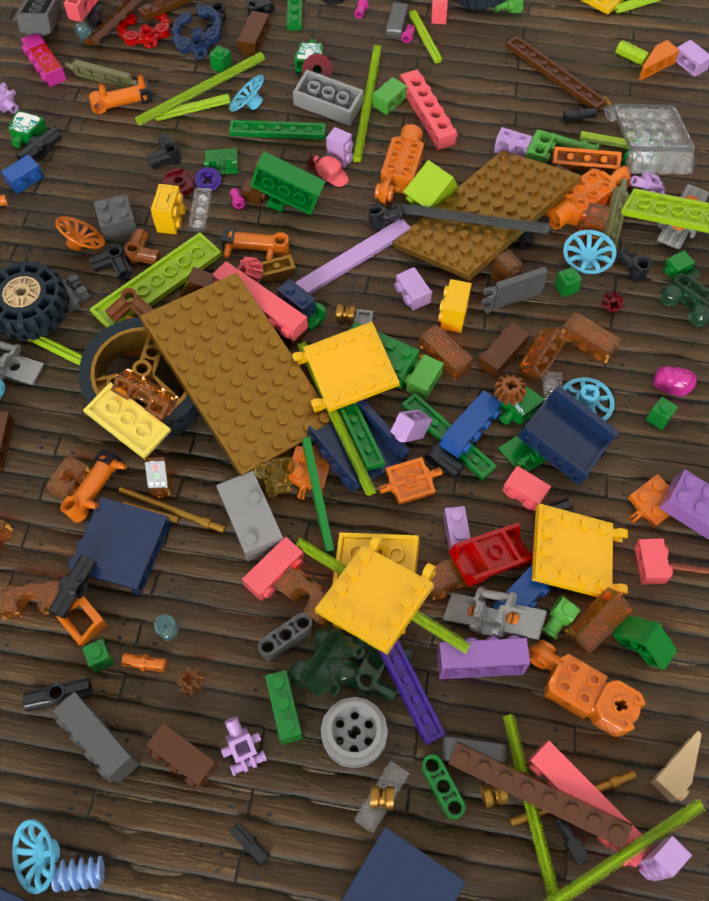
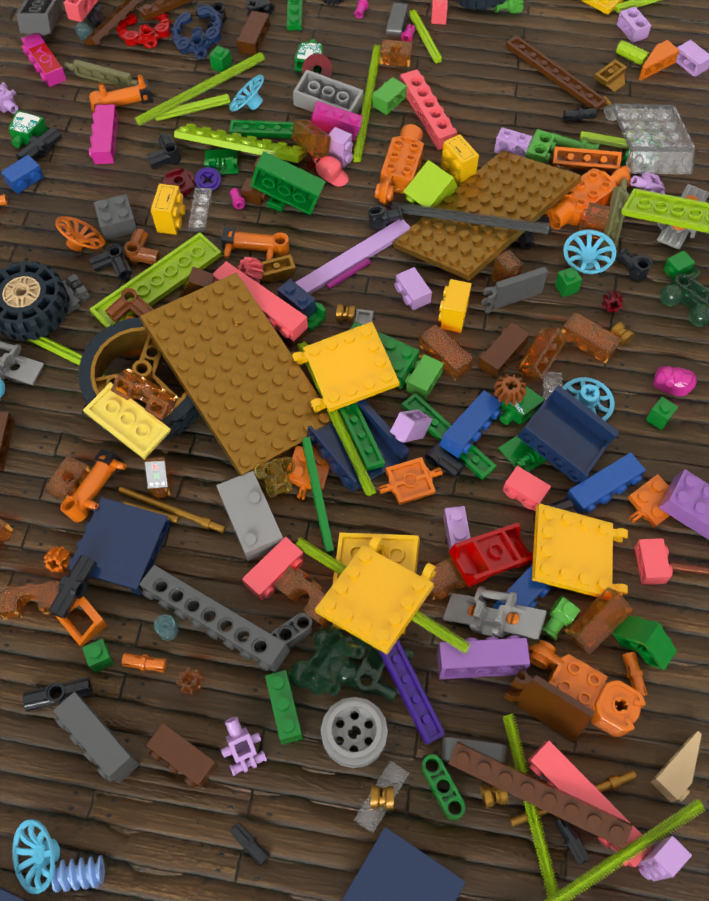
none -> orange gear [44,547,71,572]
none -> dark pink brick [89,105,118,164]
none -> dark grey brick [139,565,290,672]
none -> lime plate [174,123,307,163]
none -> clear orange brick [291,119,331,158]
none -> dark pink brick [309,101,362,141]
none -> magenta bar [325,258,370,290]
none -> clear orange brick [380,39,412,67]
none -> yellow brick [441,134,479,186]
none -> reddish brown tile [504,669,595,743]
none -> blue brick [566,453,646,515]
none -> pearl gold slope [594,59,627,92]
none -> pearl gold wheel [609,322,635,347]
none -> lavender brick [617,7,651,43]
none -> orange pin [622,652,648,696]

